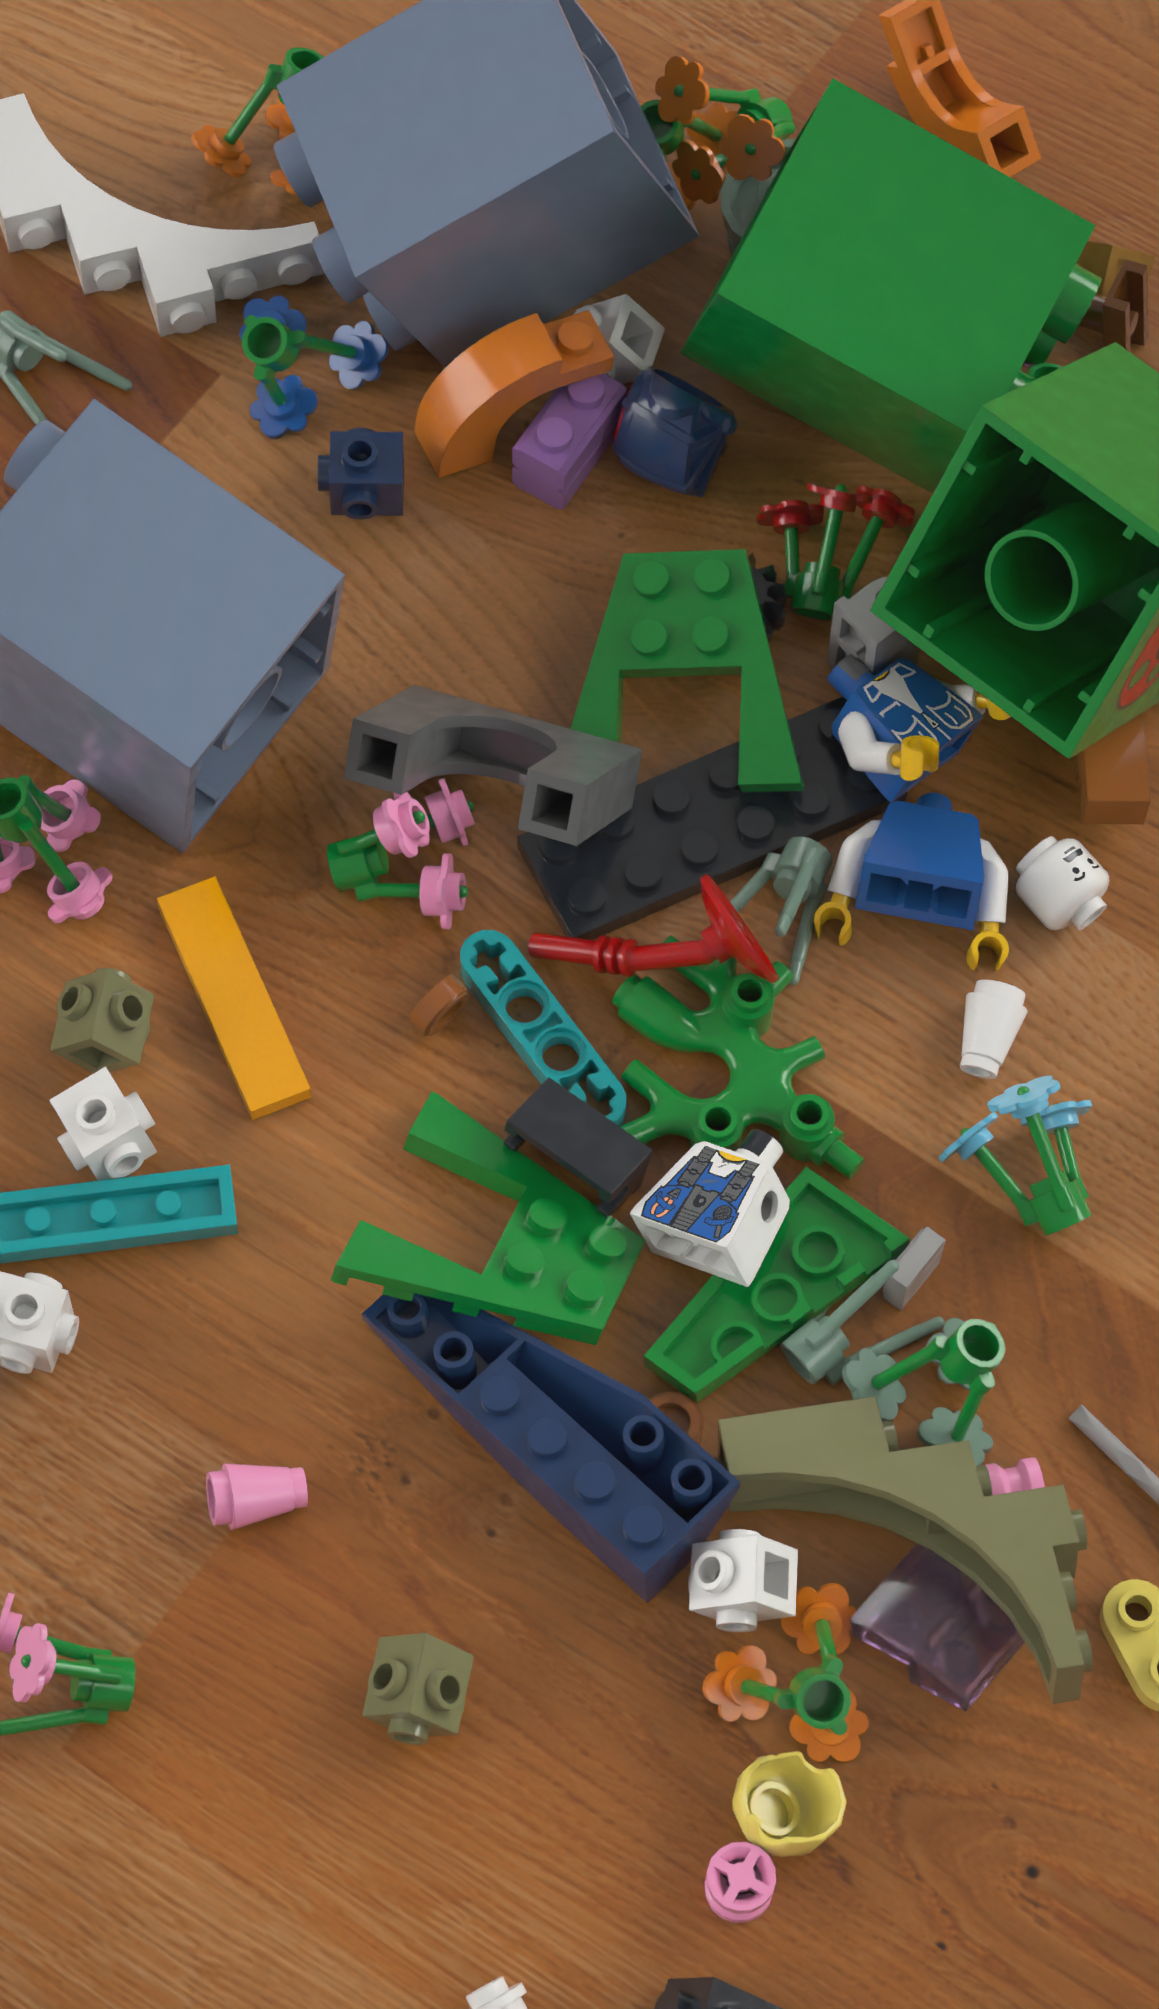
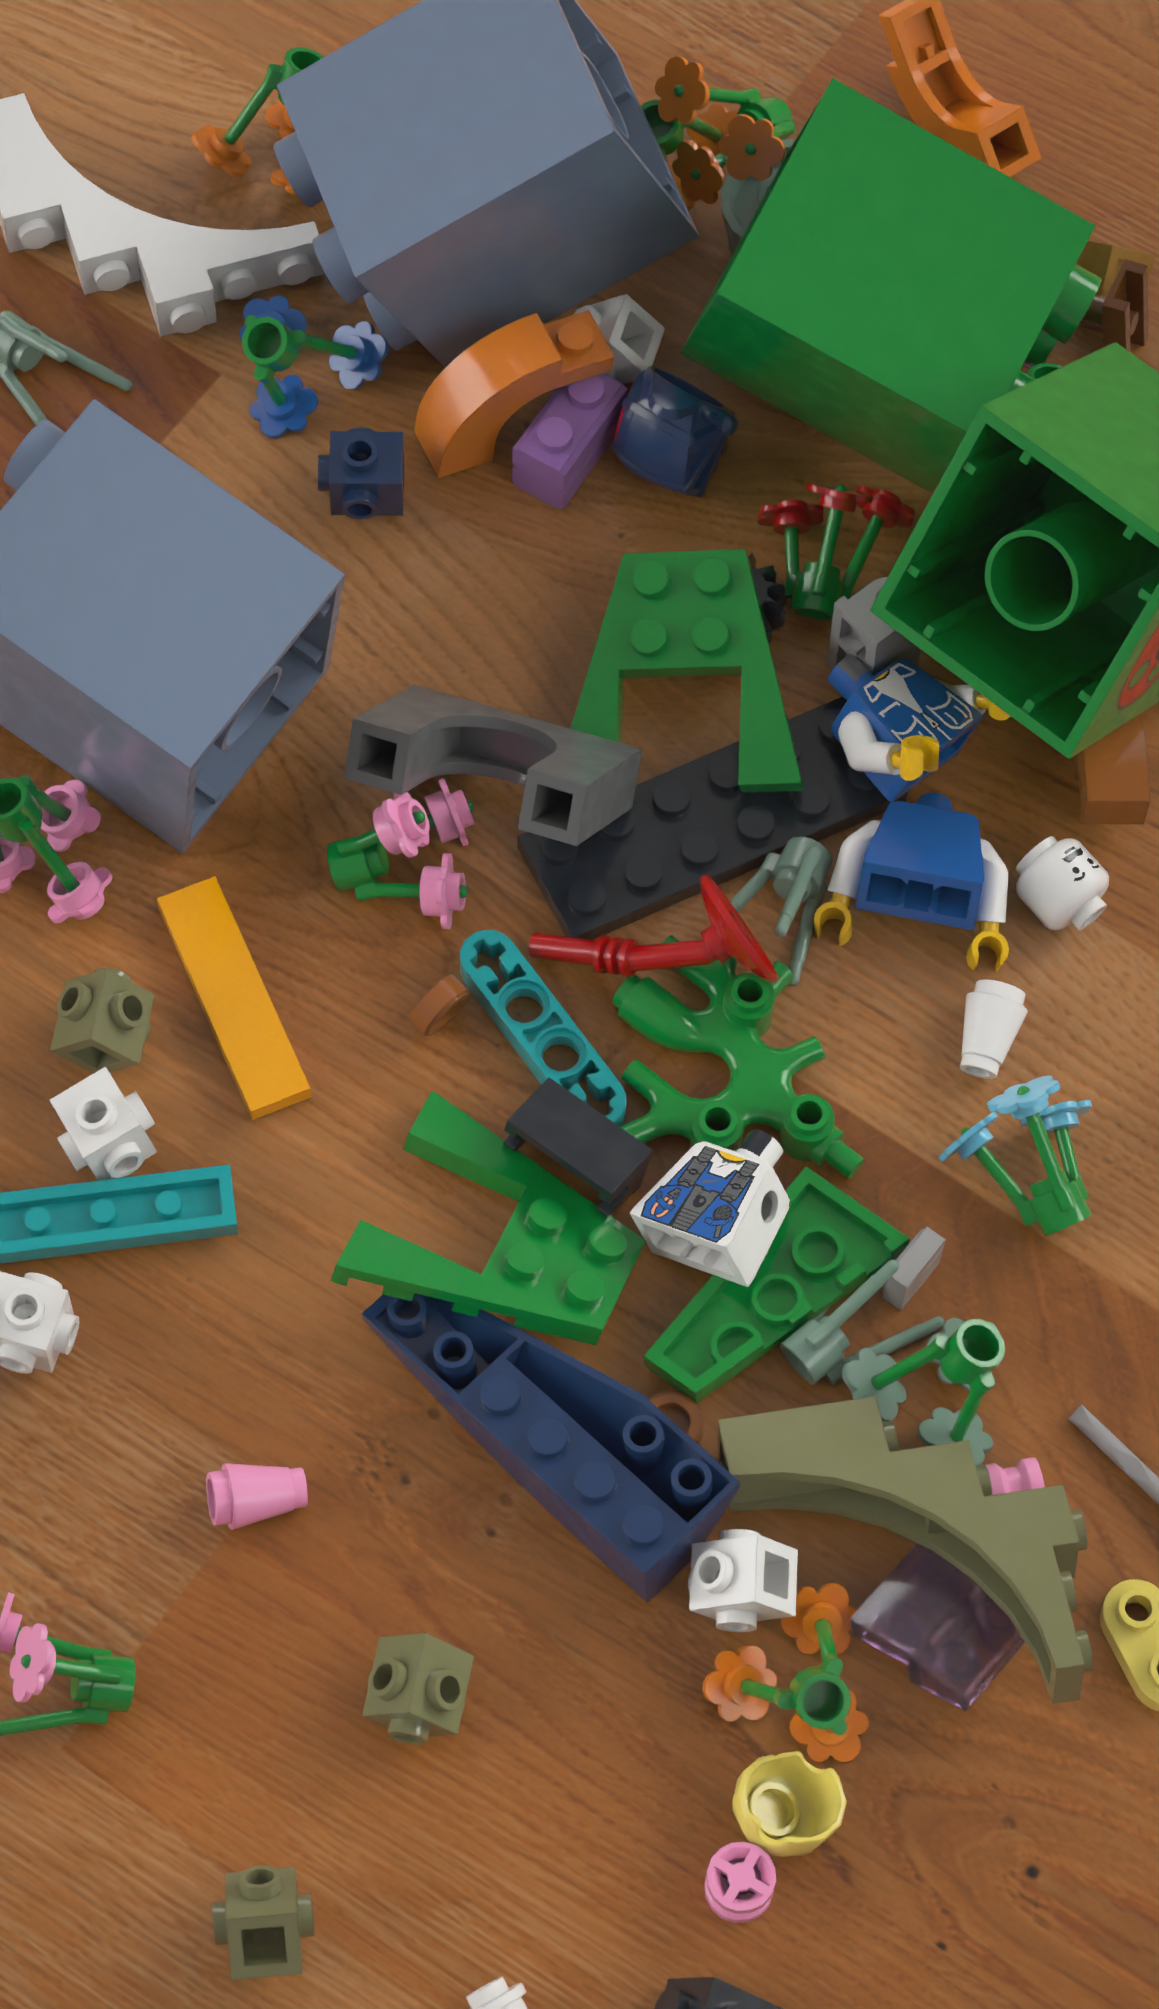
none -> olive brick [213,1865,315,1980]

